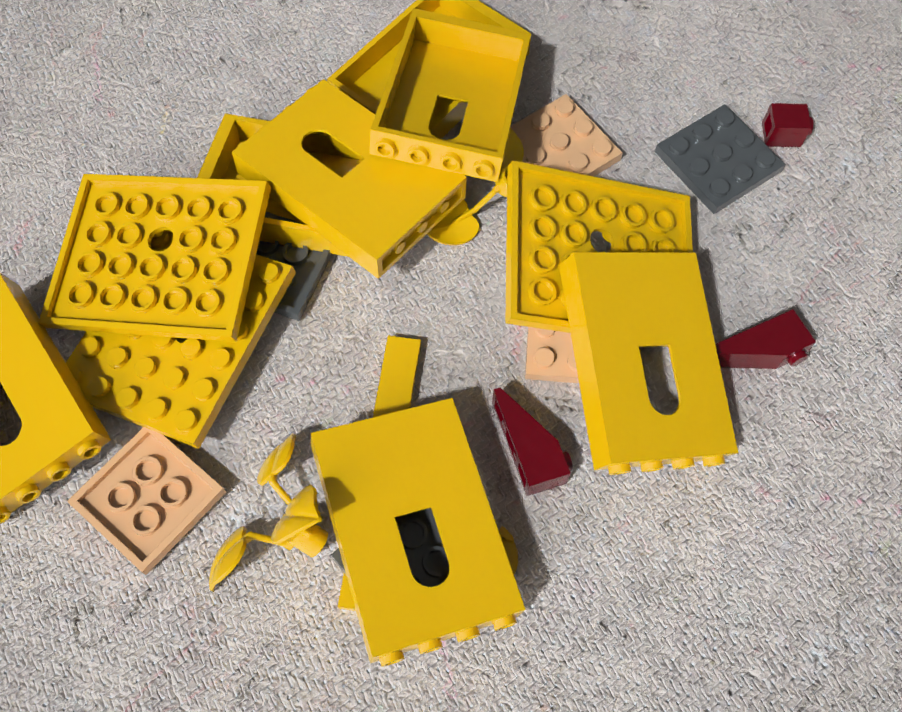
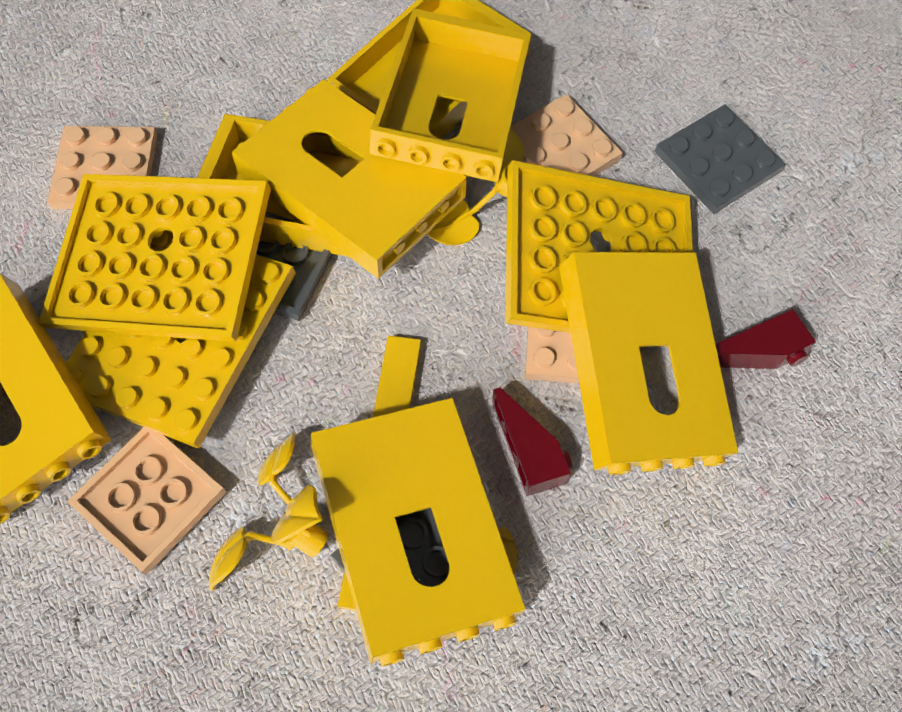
dark red brick [762,103,814,147] -> none
none -> light nougat plate [47,126,158,209]

